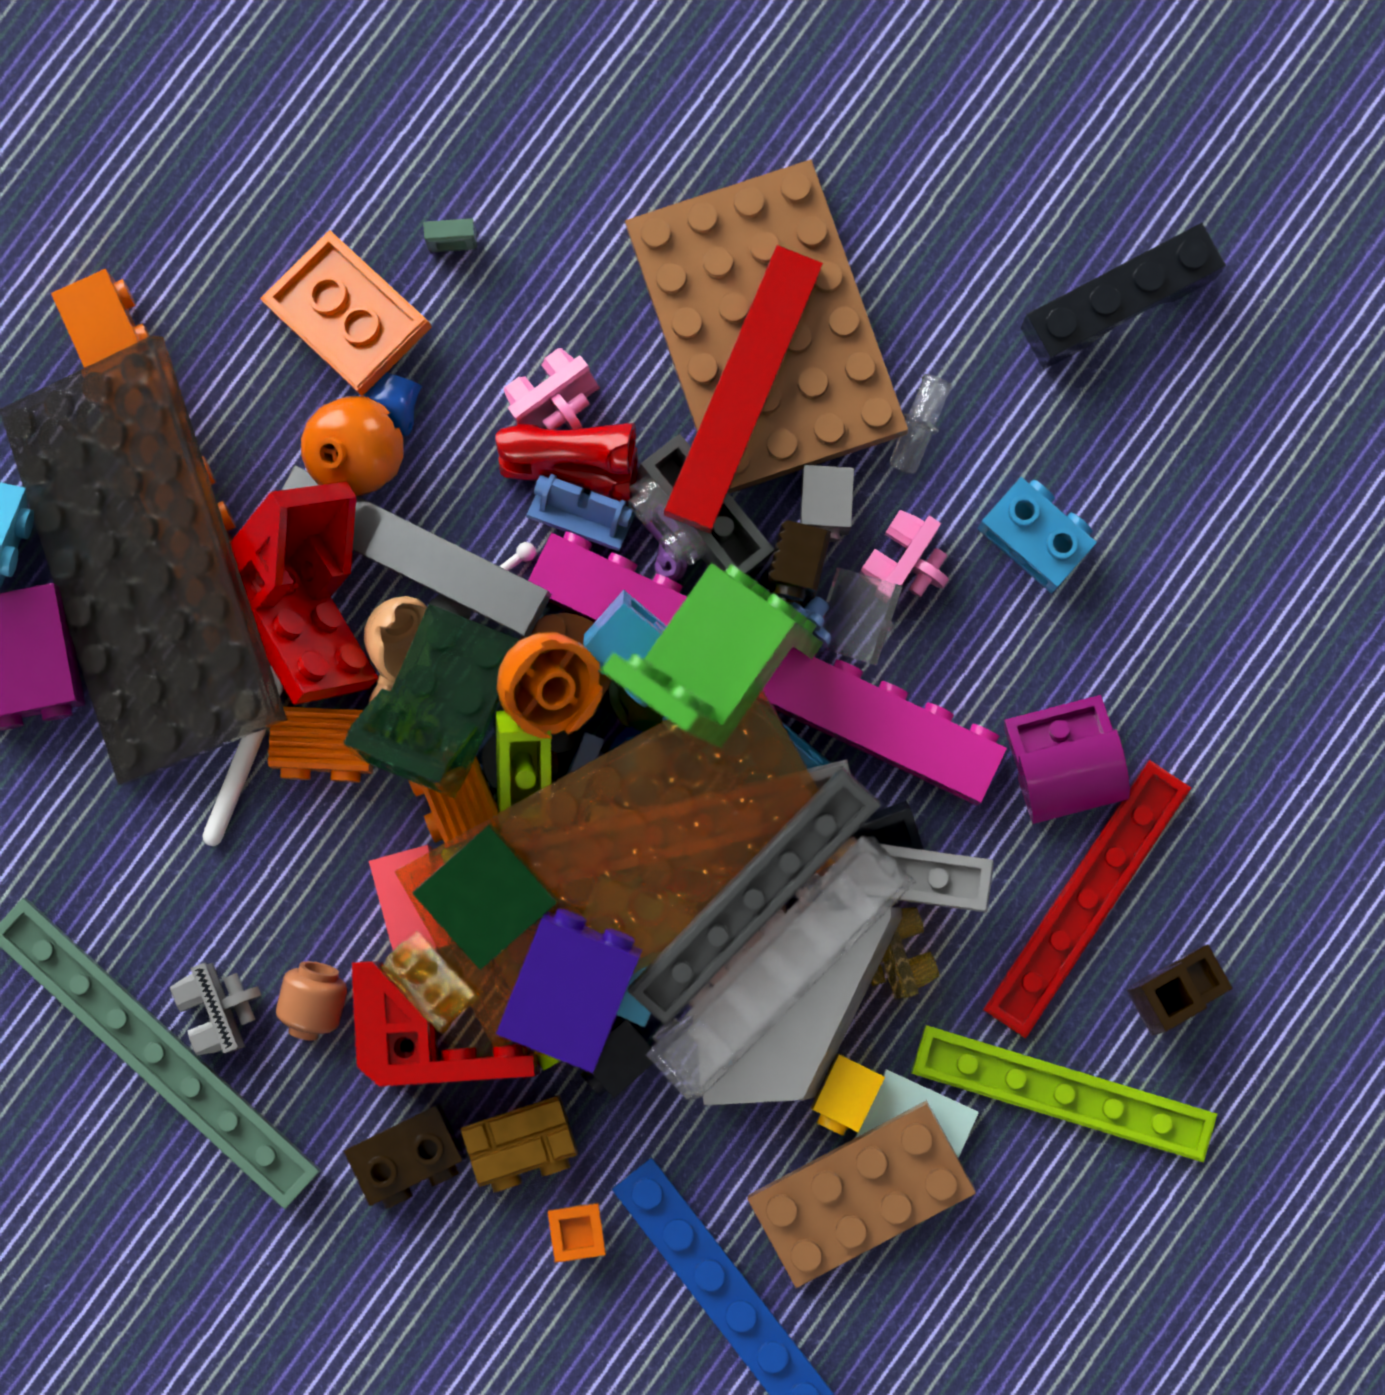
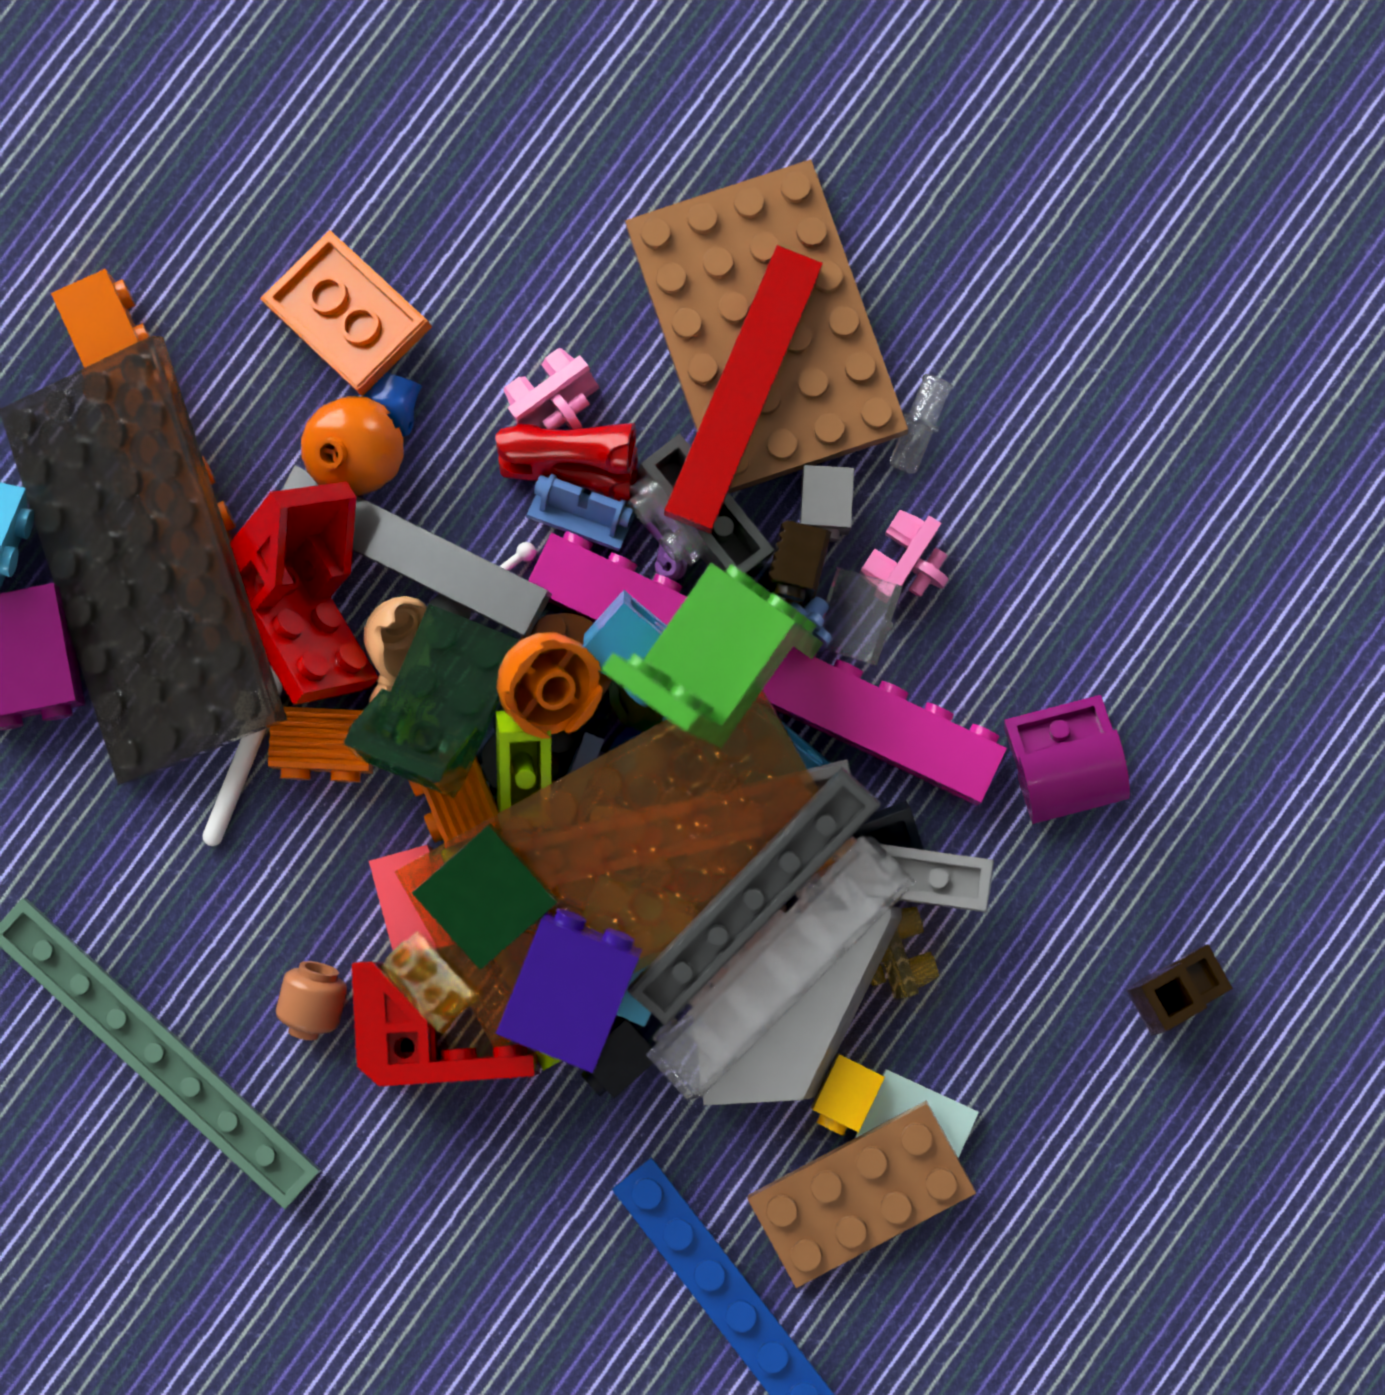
light grey hips [170,962,262,1056] -> none
dark brown brick [344,1104,466,1209] -> none
sand green tile [423,218,478,253] -> none
pearl gold brick [461,1095,578,1193] -> none
orange tile [547,1202,606,1263] -> none
lime tile [911,1025,1218,1163] -> none
dark azure brick [977,477,1097,594] -> none
red tile [982,760,1191,1038] -> none
black arch [1020,223,1226,370] -> none

